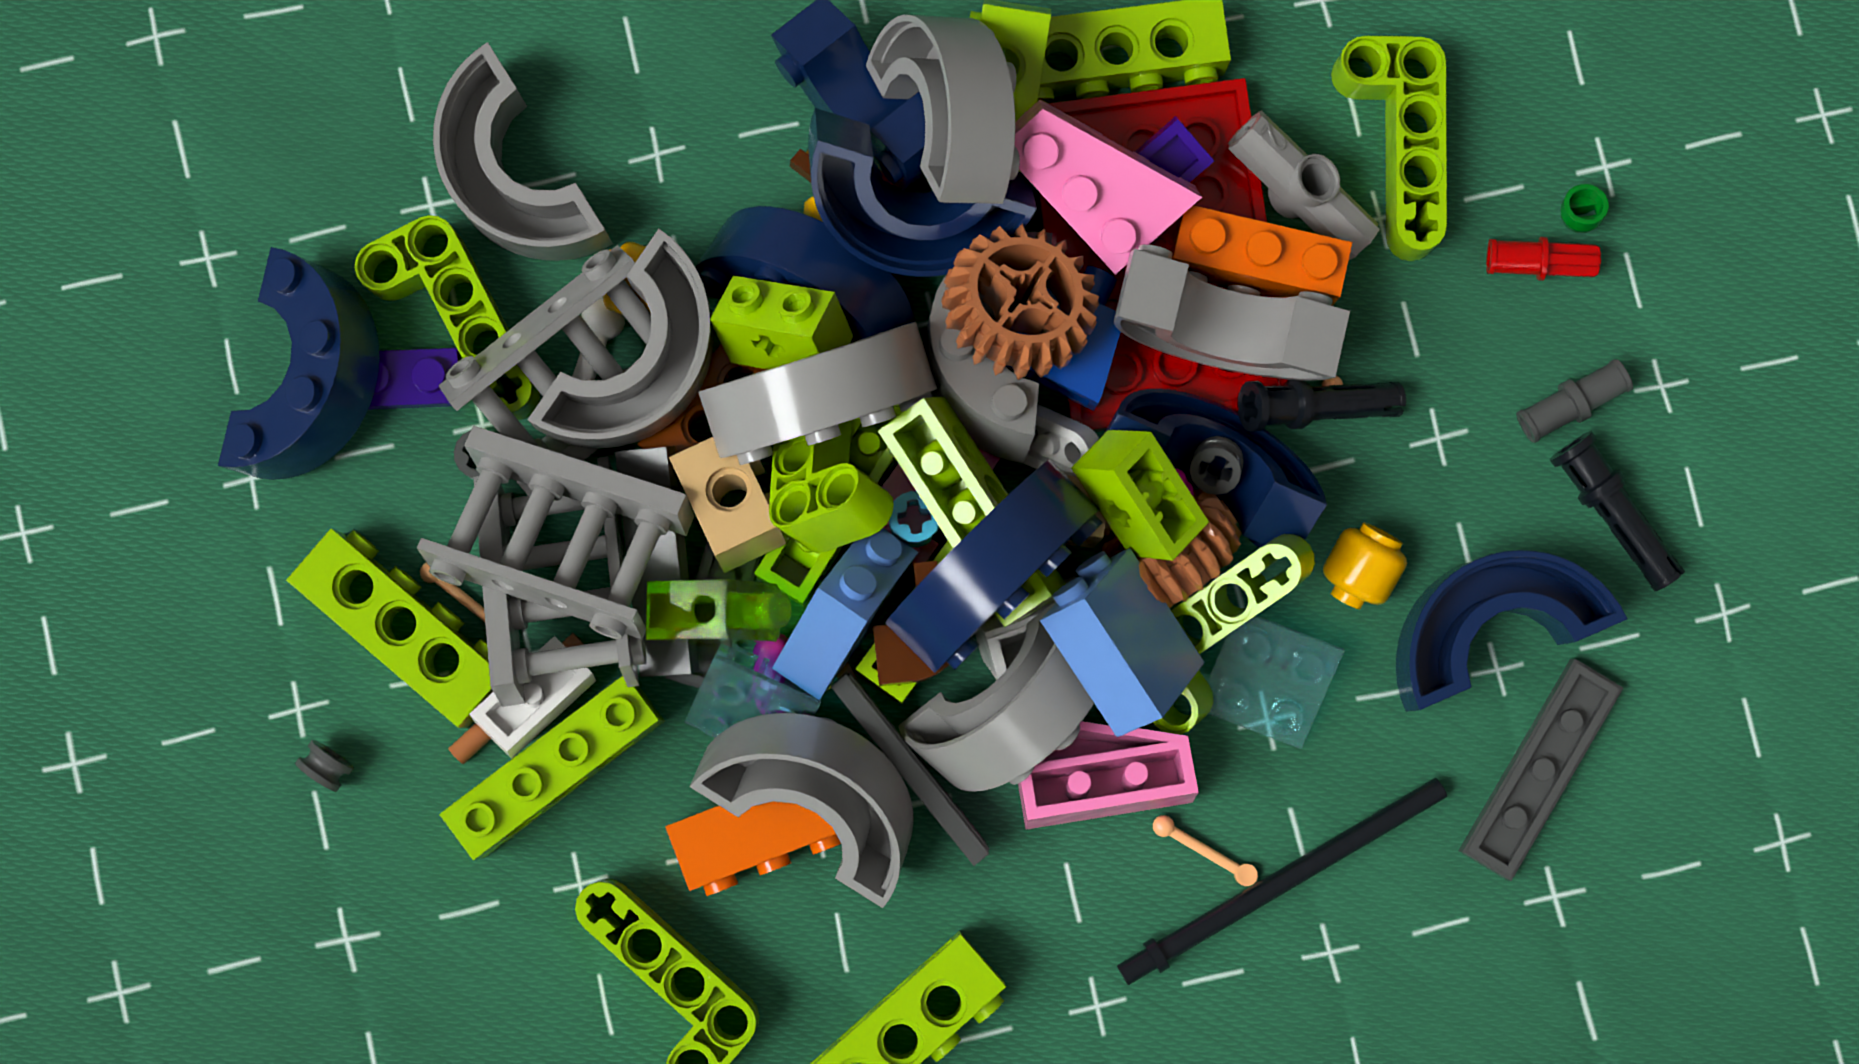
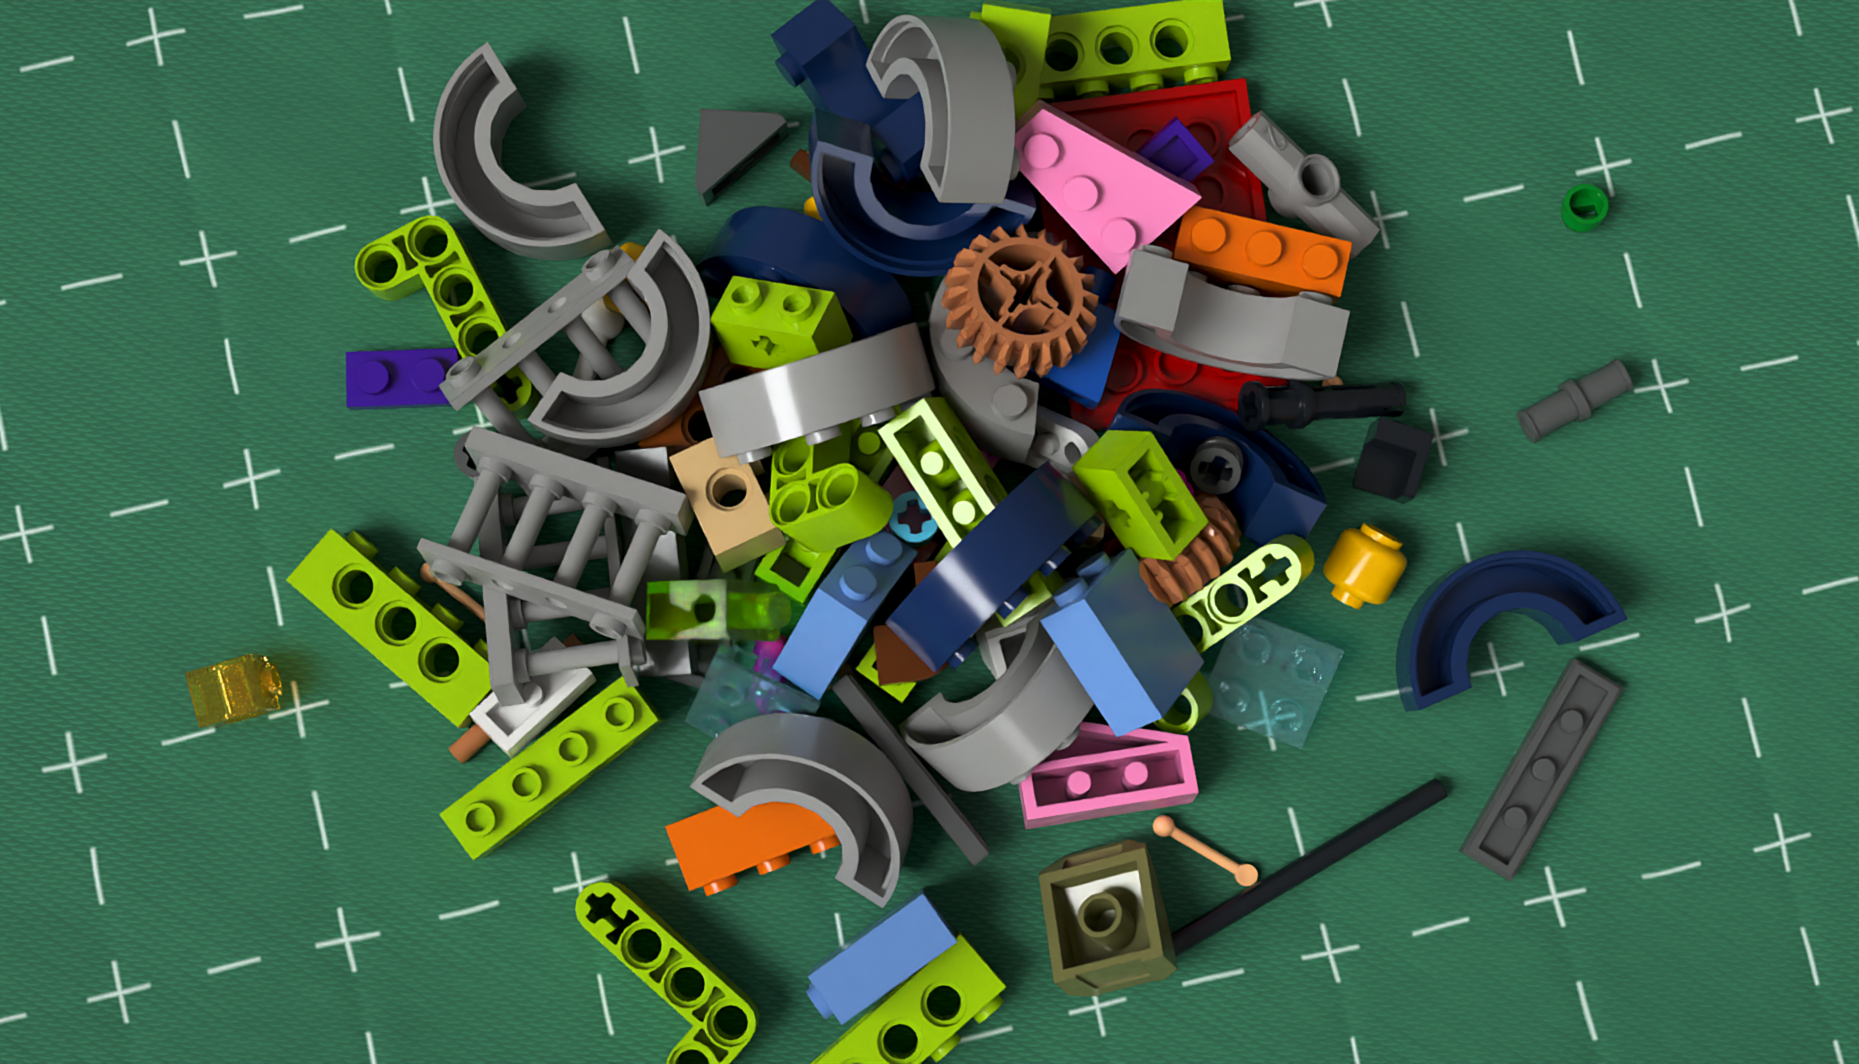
dark blue brick [218,247,380,480] -> none
dark grey bush [295,740,354,792] -> none
lime beam [1331,36,1447,261] -> none
red axle [1486,236,1601,281] -> none
black pin [1550,431,1685,591] -> none
none -> clear yellow brick [185,653,283,729]
none -> dark grey slope [695,109,789,206]
none -> medium blue brick [806,888,957,1025]
none -> olive slope [1039,839,1178,997]
none -> black panel [1352,417,1434,504]

